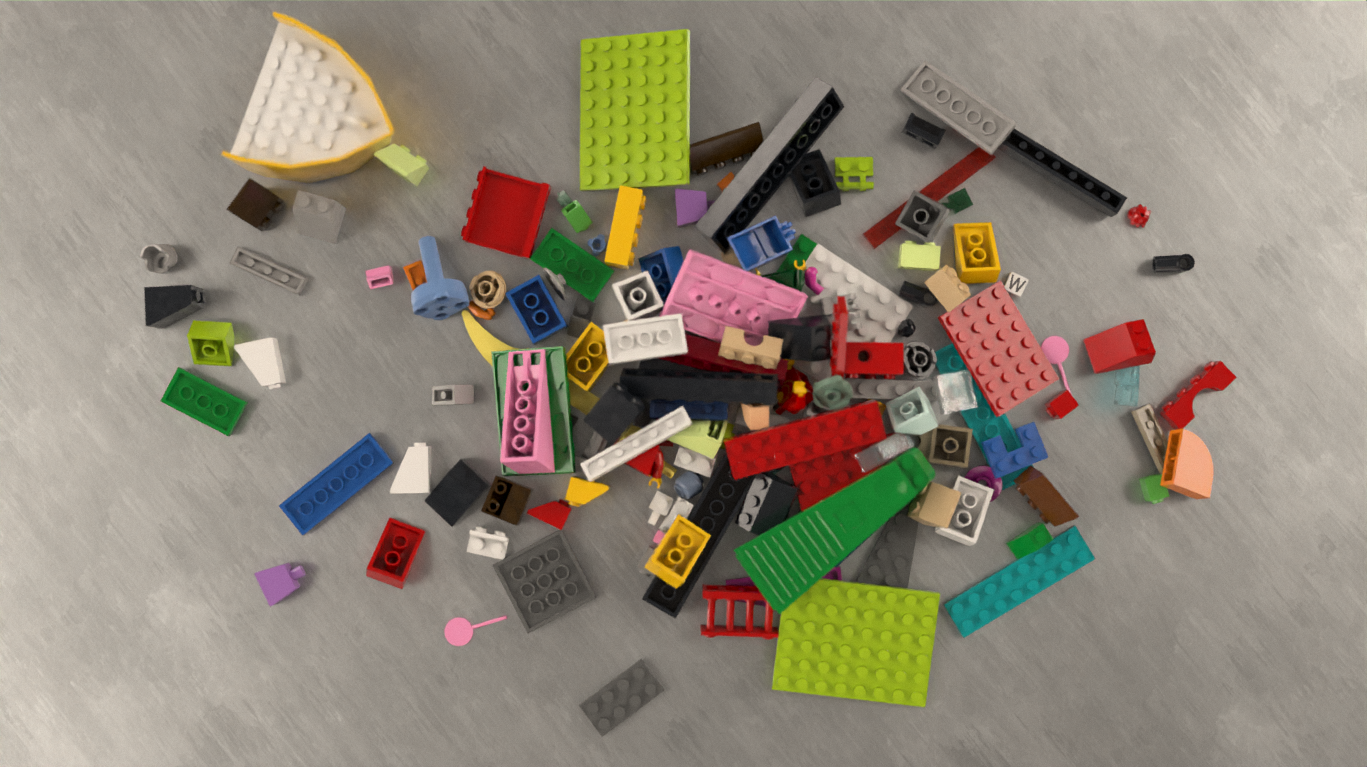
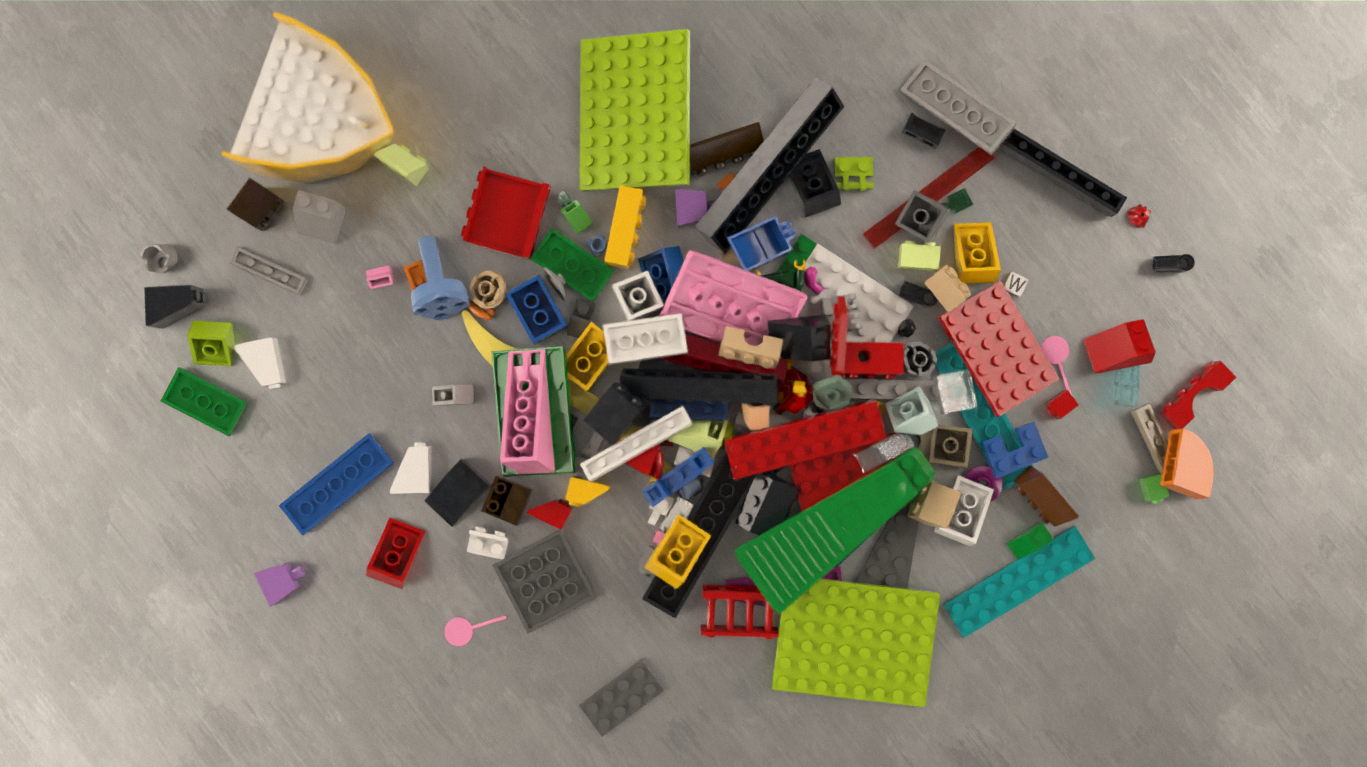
none -> blue slope [642,447,715,507]

